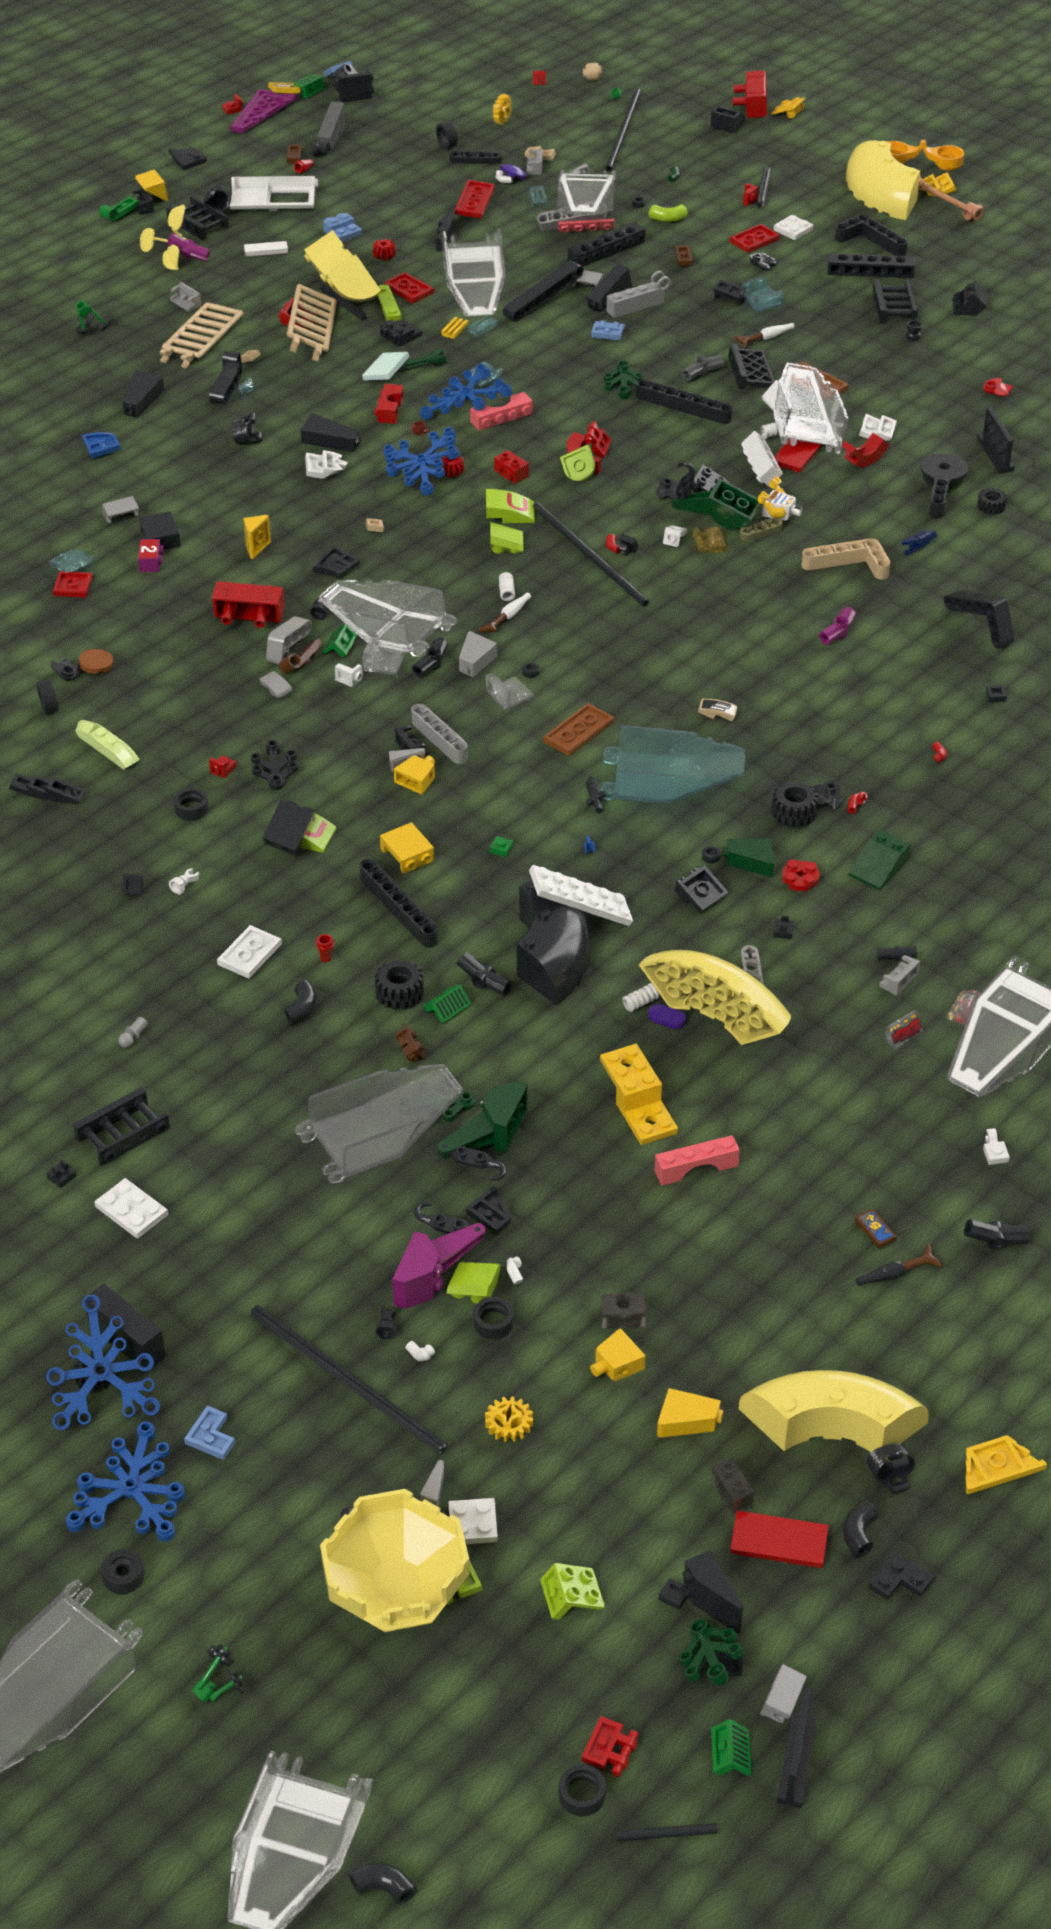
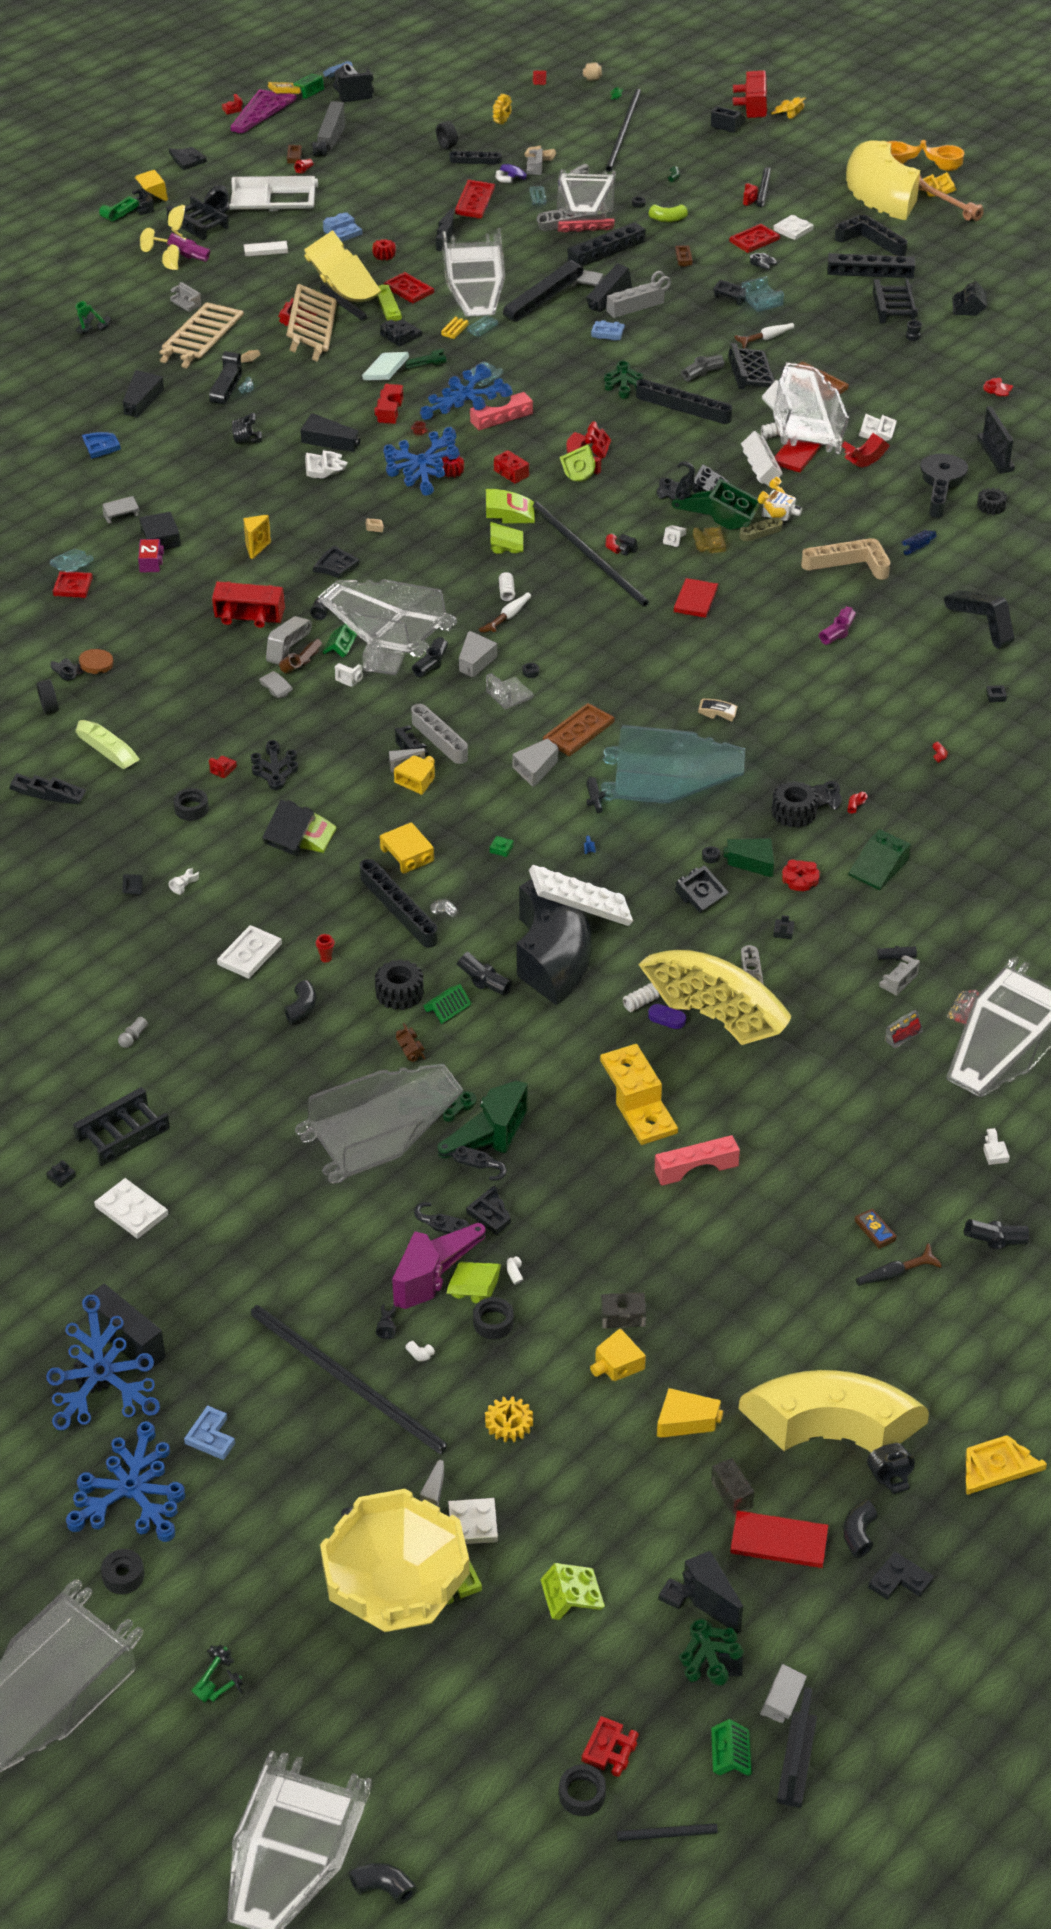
none -> clear arm [430,899,459,917]
none -> light grey slope [513,738,559,787]
none -> red tile [674,578,718,618]

